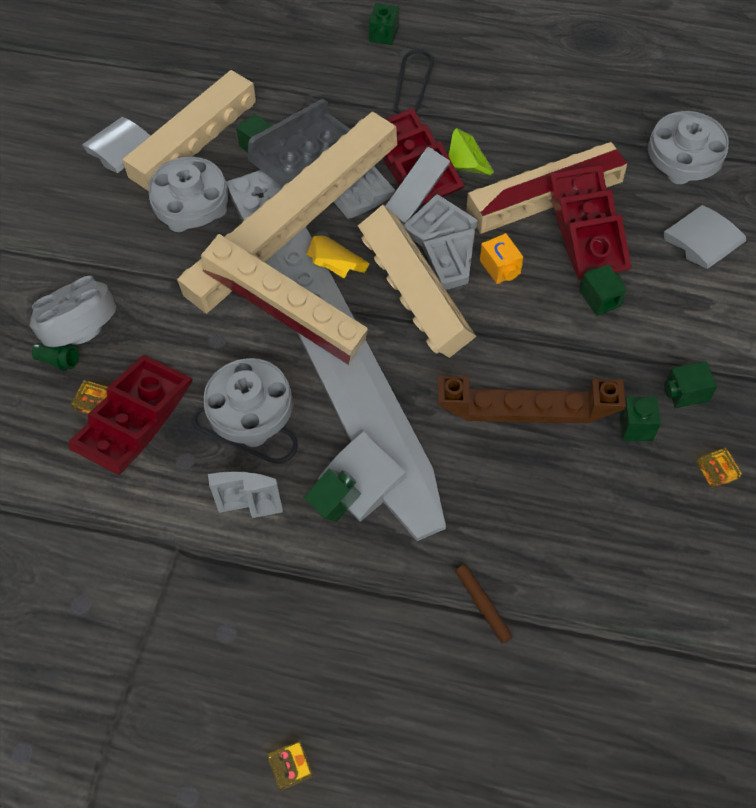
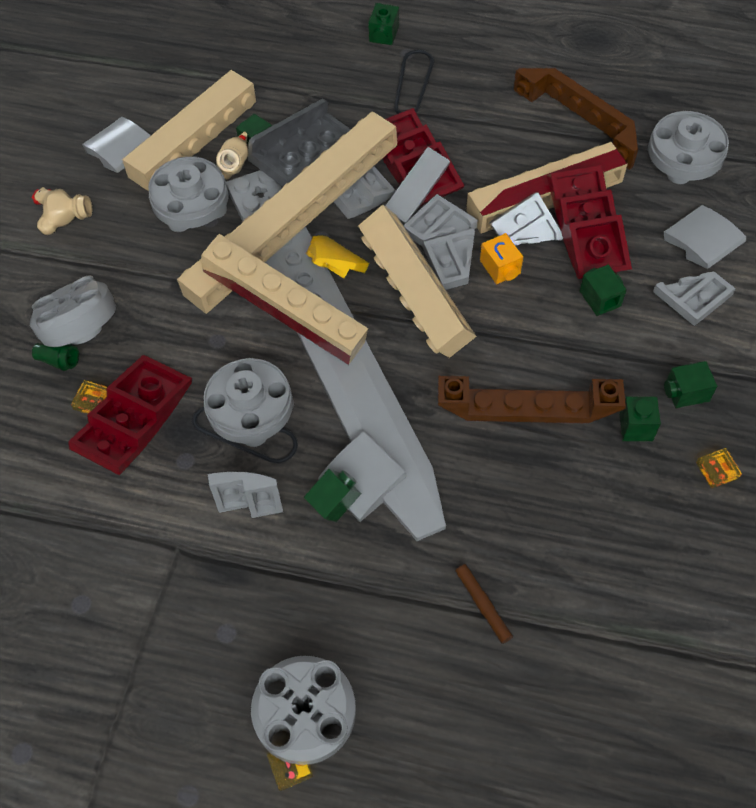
lime slope [448,128,494,175] -> none
none -> tan animal [32,187,92,235]
none -> tan animal [216,132,248,180]
none -> light grey piece [251,656,356,765]
none -> wing [489,192,563,246]
none -> reddish brown slope [513,68,638,170]
none -> light grey wing [653,271,736,326]

